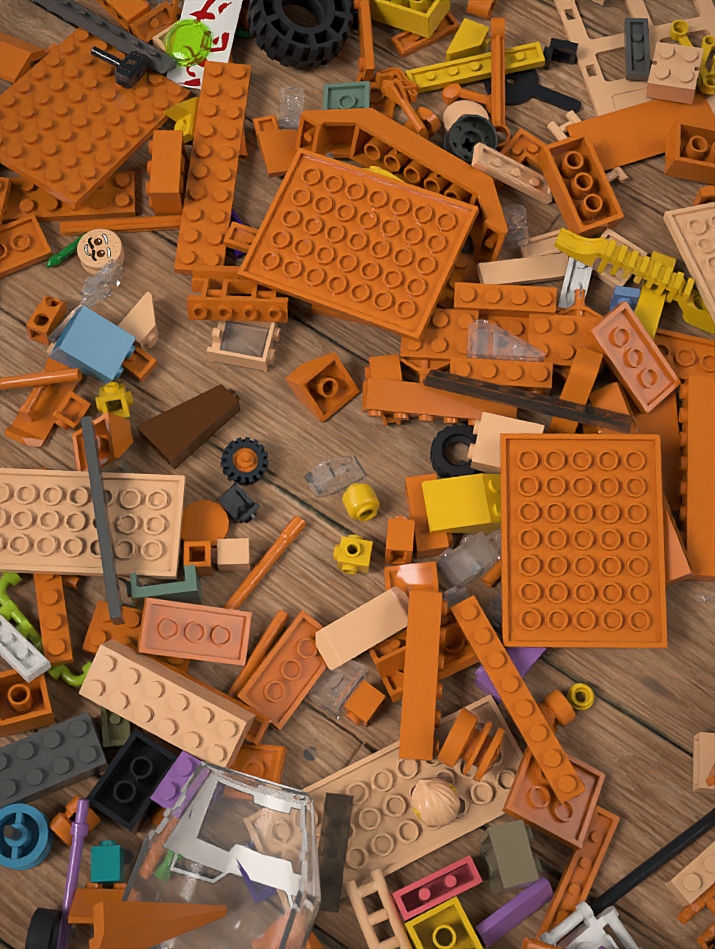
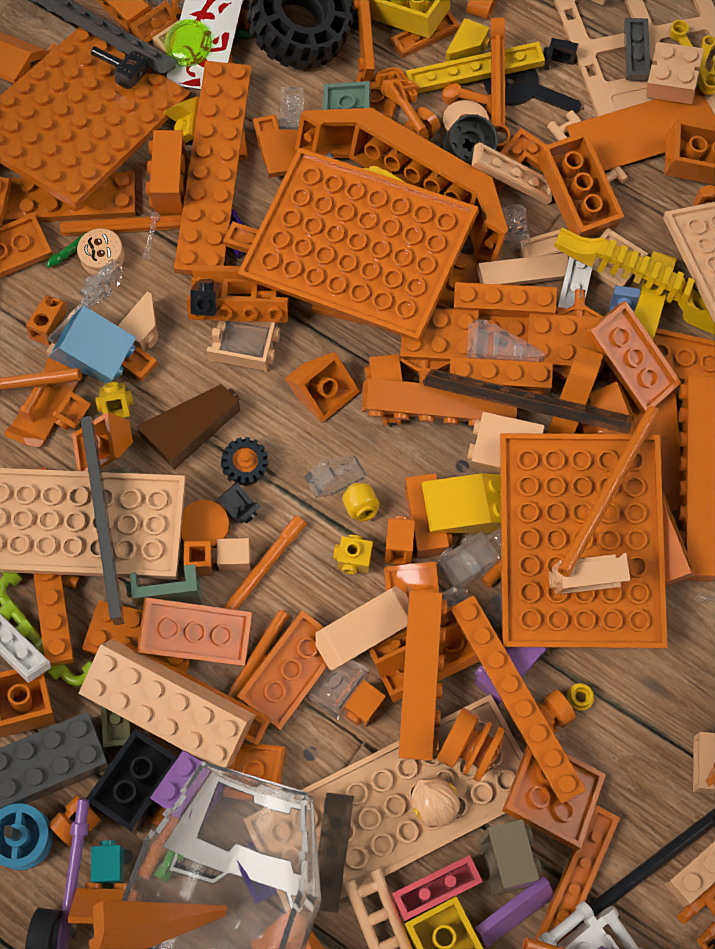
black tyre [430,424,481,479] -> none
none -> clear hinge [142,211,160,261]
none -> black bracket [190,279,221,316]
none -> light nougat window [549,553,631,595]
none -> orange piece [558,406,660,577]

